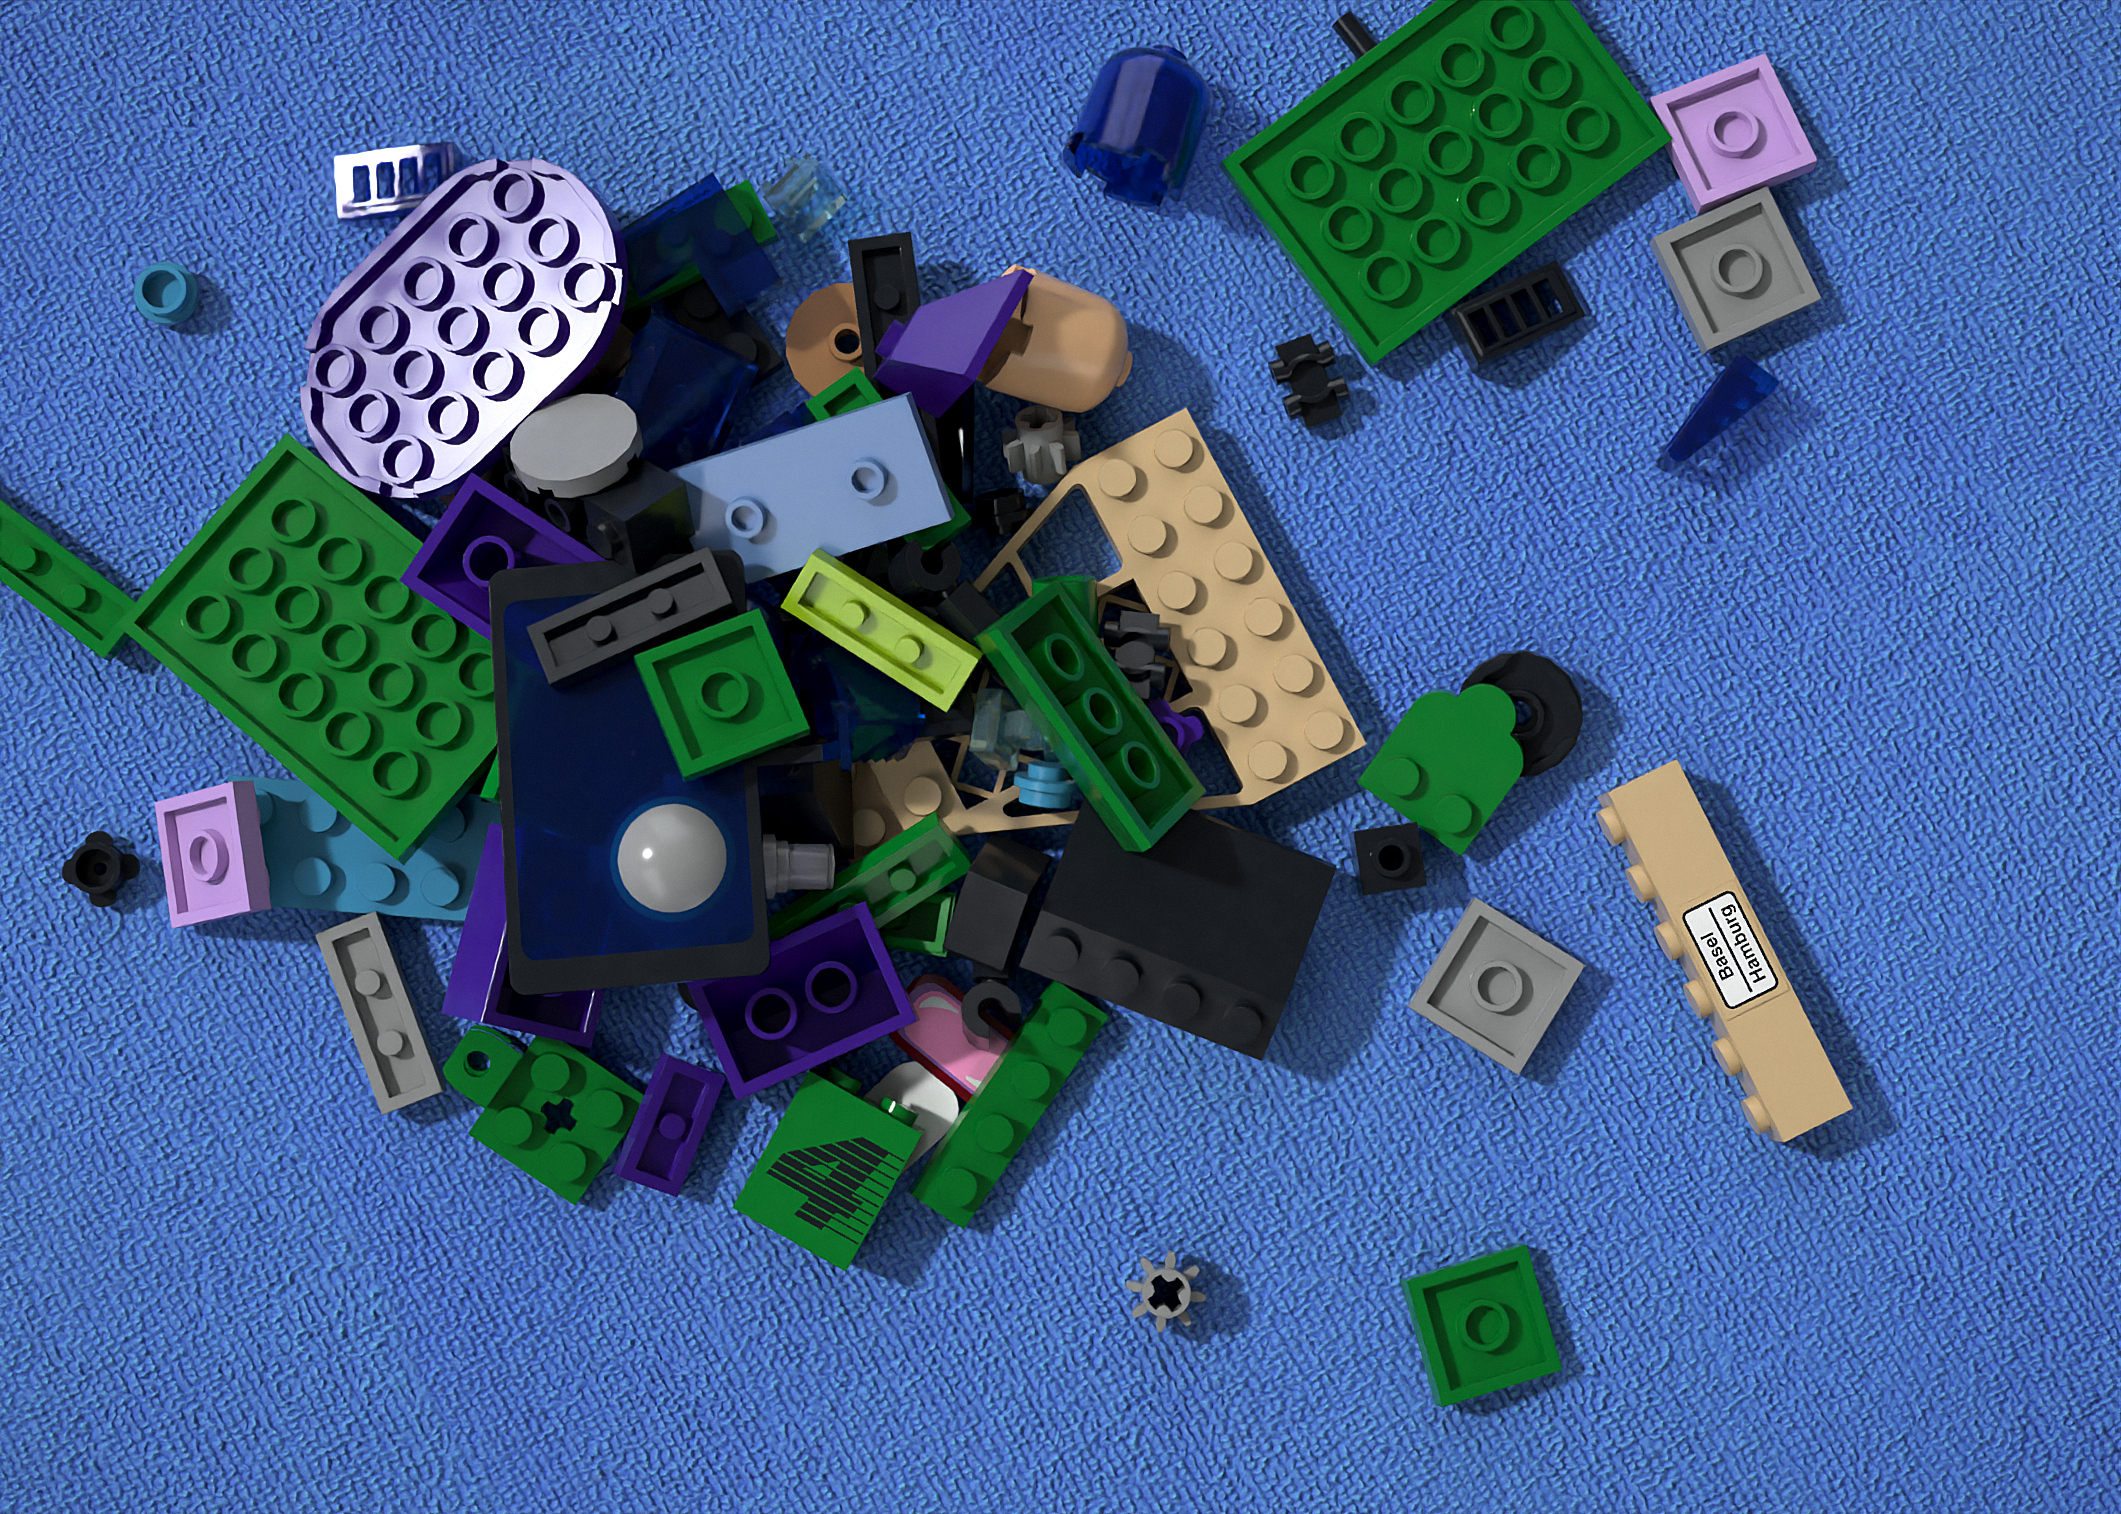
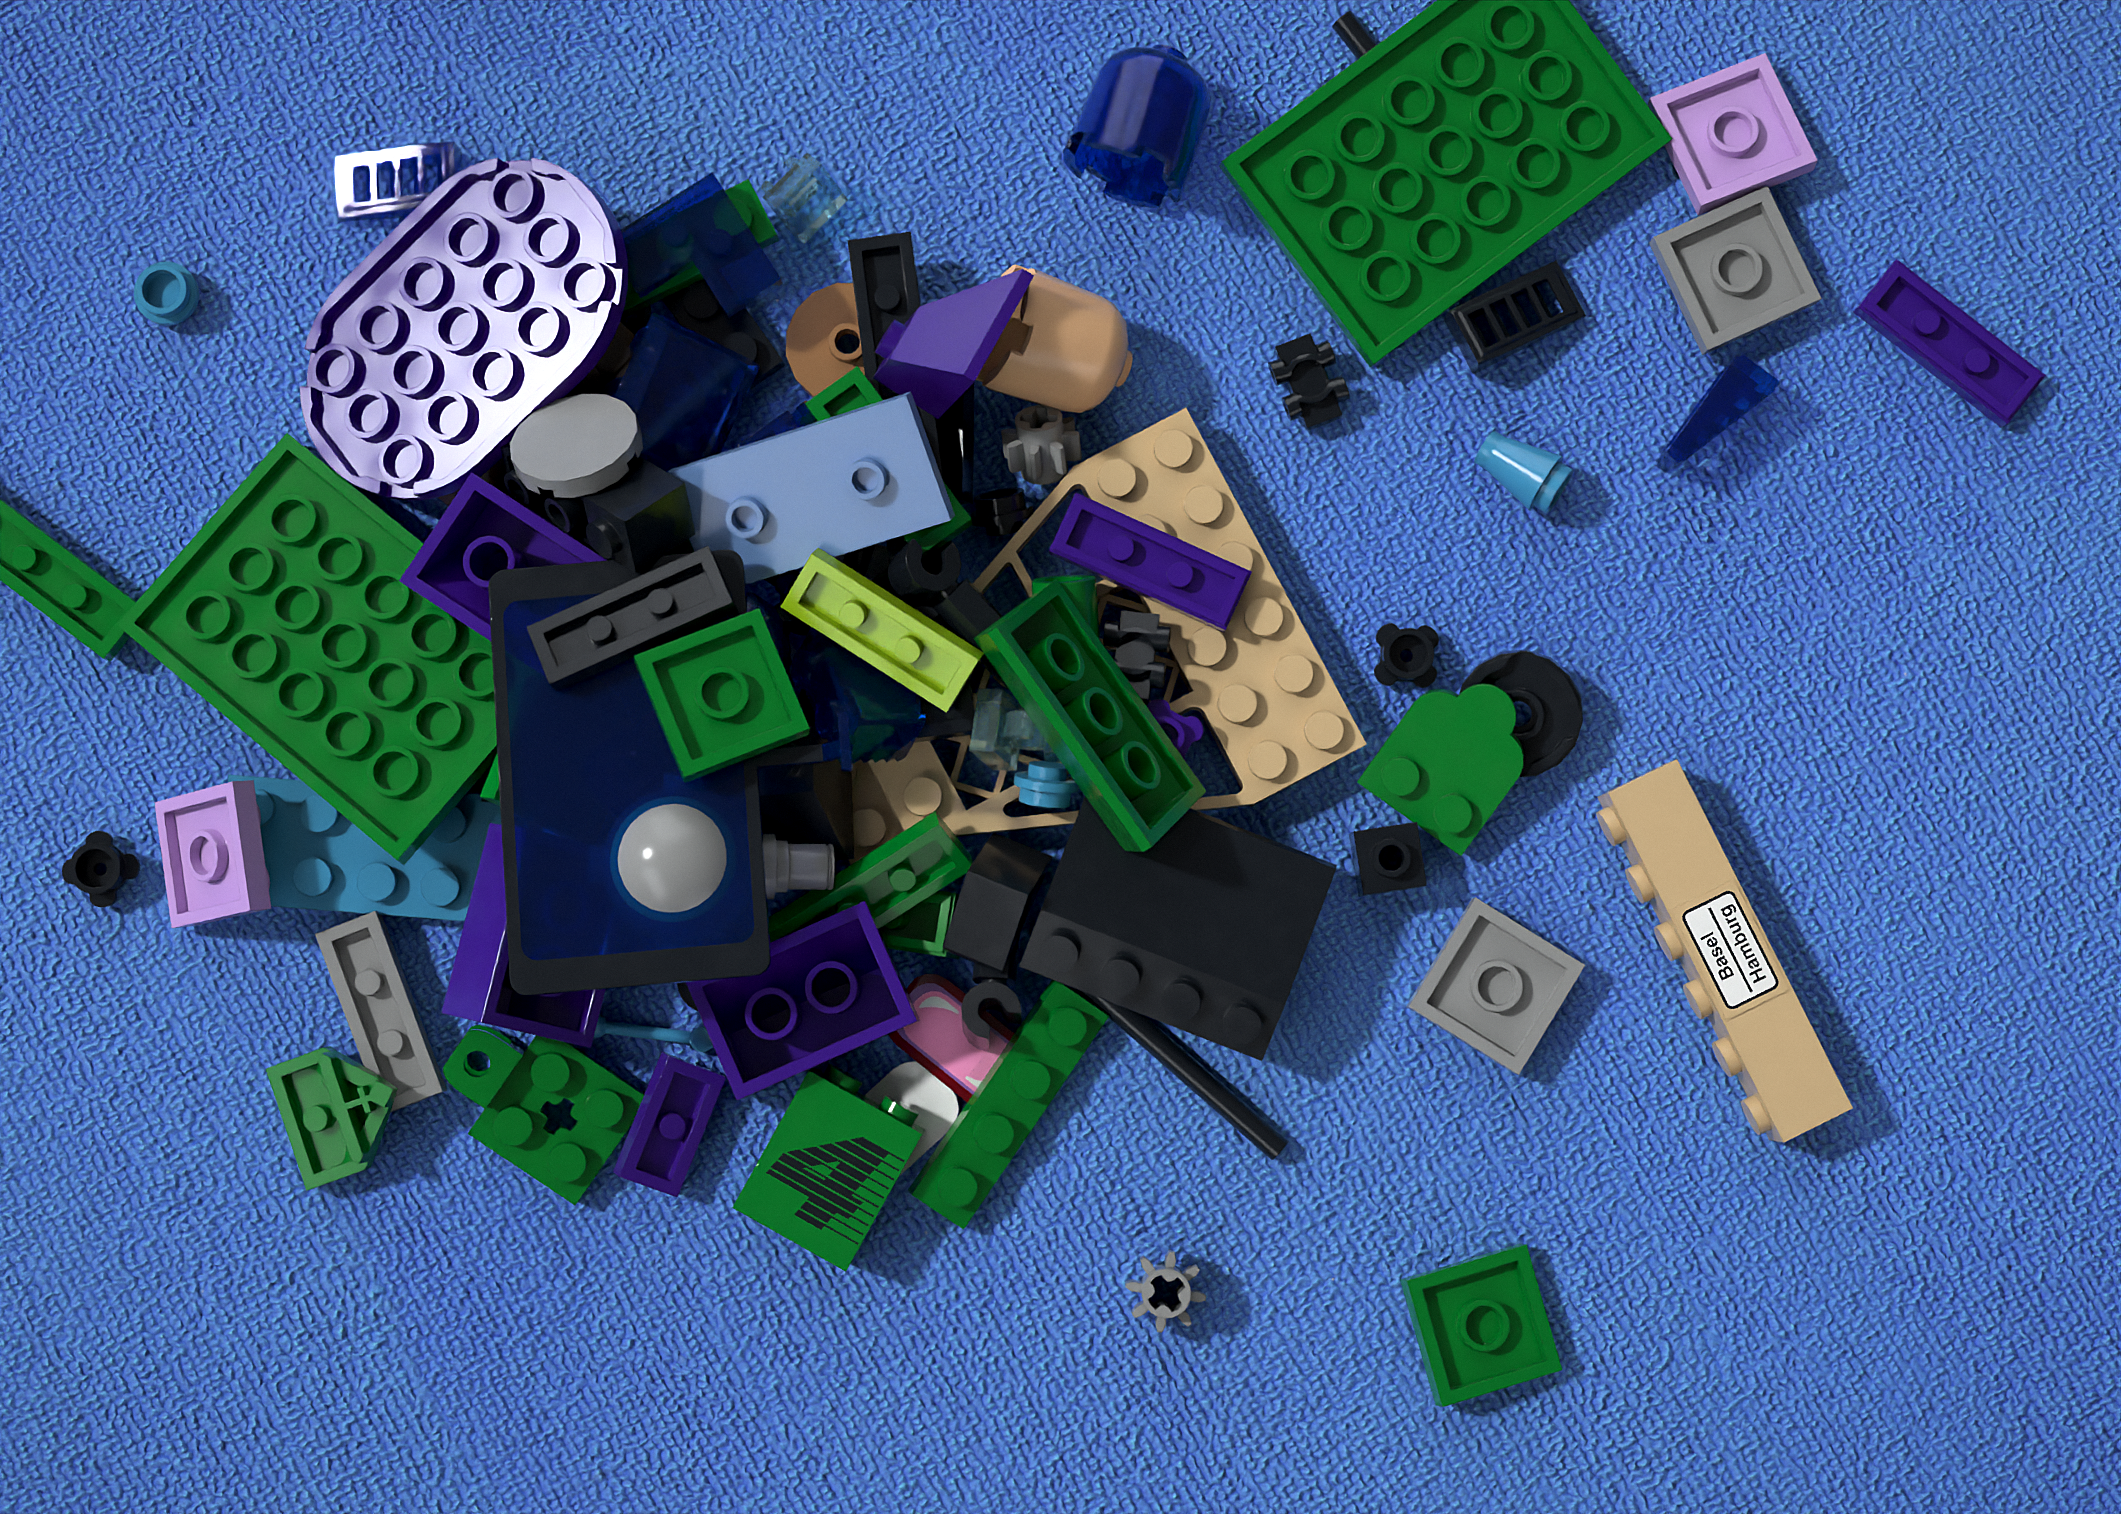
none -> green slope [266,1046,398,1191]
none -> dark azure hinge [593,1014,714,1052]
none -> dark purple tile [1049,492,1252,633]
none -> black bar [1079,990,1288,1160]
none -> black plate [1374,623,1439,688]
none -> dark azure cone [1474,430,1574,513]
none -> dark purple tile [1853,259,2046,428]

